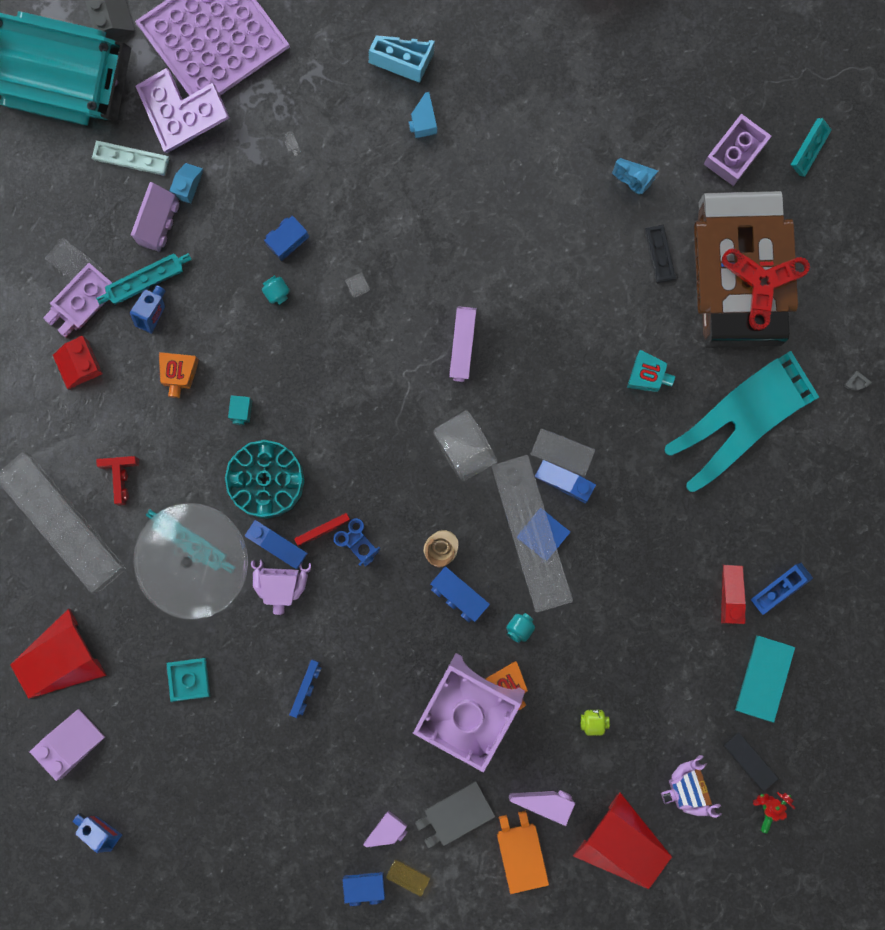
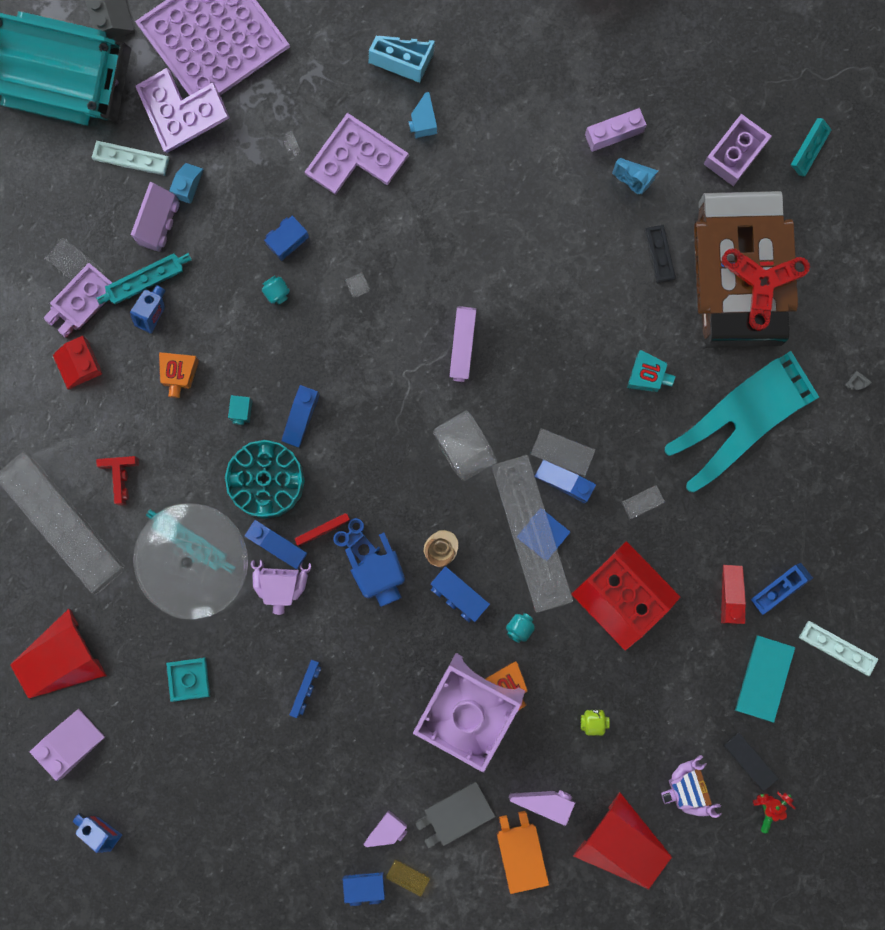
none -> blue slope [281,385,320,448]
none -> lavender plate [305,113,409,195]
none -> blue piece [345,533,405,607]
none -> red slope [571,541,680,651]
none -> lavender brick [585,108,646,152]
none -> clear plate [621,485,665,519]
none -> light aqua tile [799,621,878,676]

